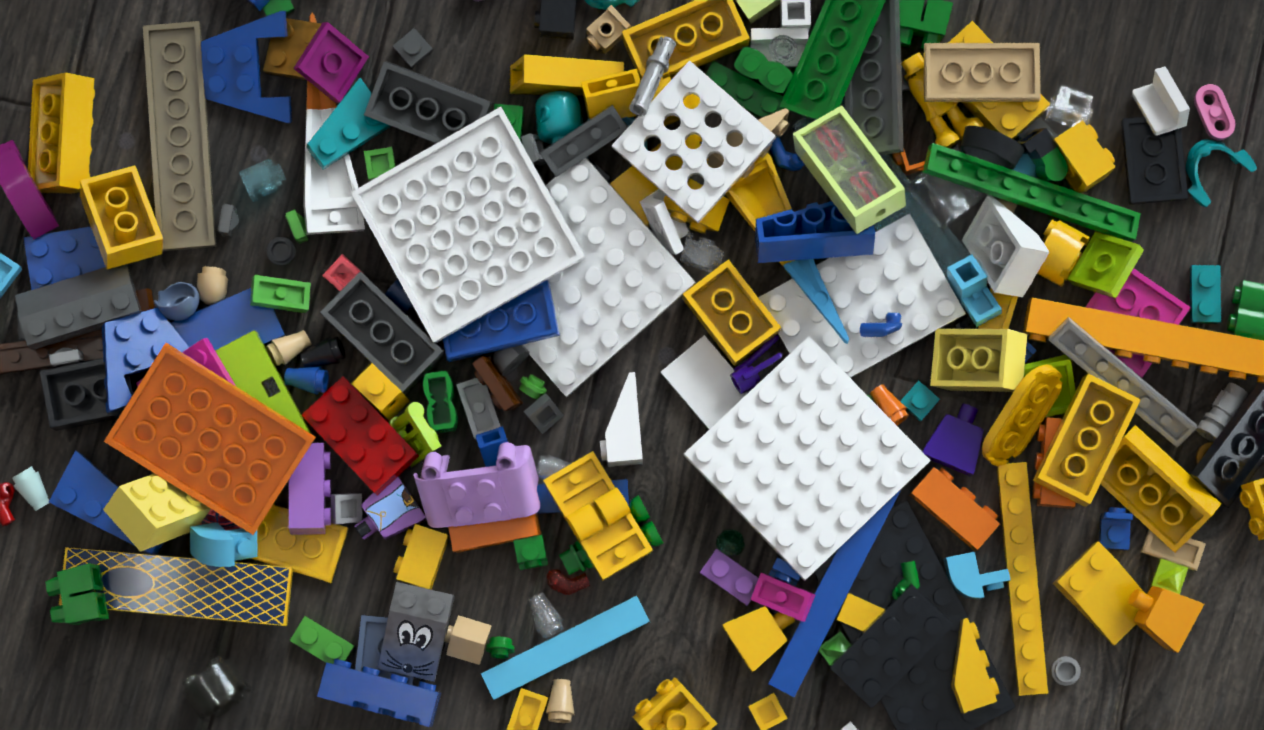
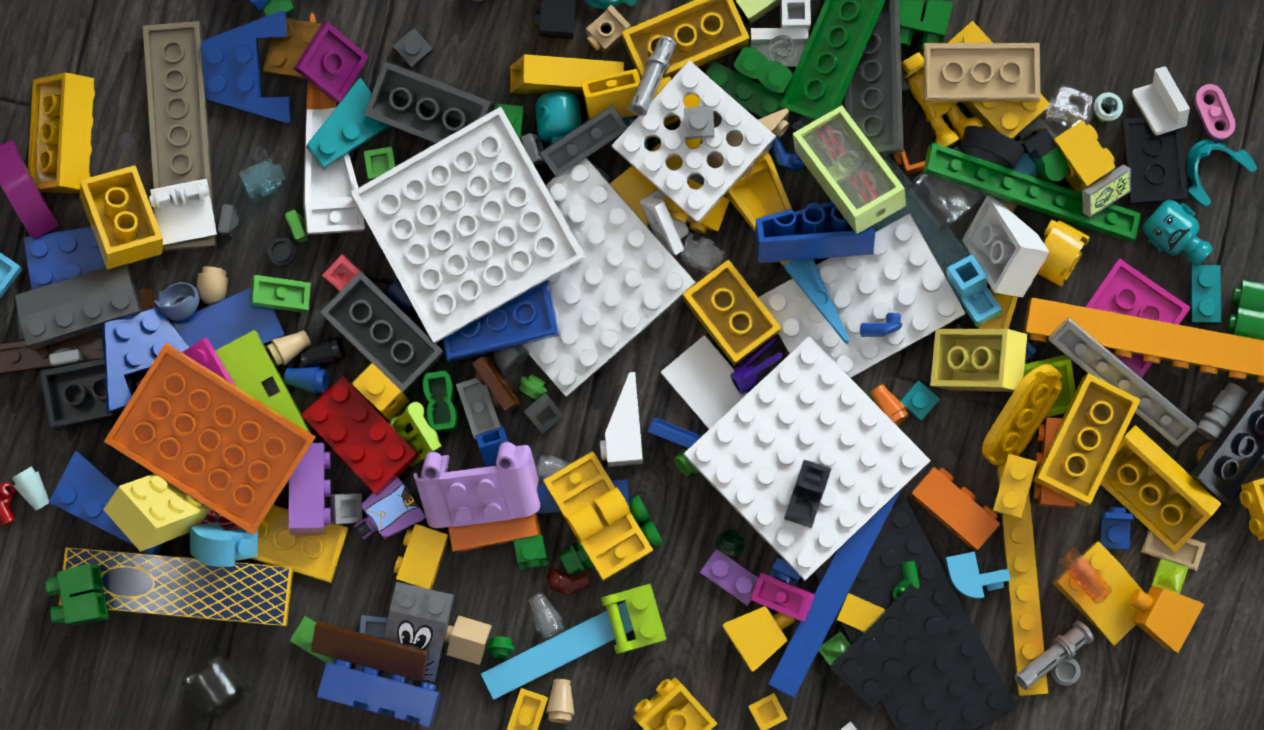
dark purple torso [922,403,984,477] -> none
yellow slope [951,618,1000,713] -> none
lime plate [1067,231,1144,298] -> none
none -> white hinge [150,179,217,245]
none -> reddish brown tile [311,622,429,681]
none -> lime plate [600,584,667,654]
none -> blue tile [648,418,702,448]
none -> bright green plate [674,449,698,476]
none -> light grey plate [684,106,715,139]
none -> black slope [784,459,831,528]
none -> yellow brick [993,454,1037,520]
none -> light grey pin [1014,621,1094,690]
none -> clear orange slope [1058,547,1112,604]
none -> tile [1082,165,1131,217]
none -> light aqua cone [1094,93,1123,122]
none -> teal piece [1143,200,1213,266]

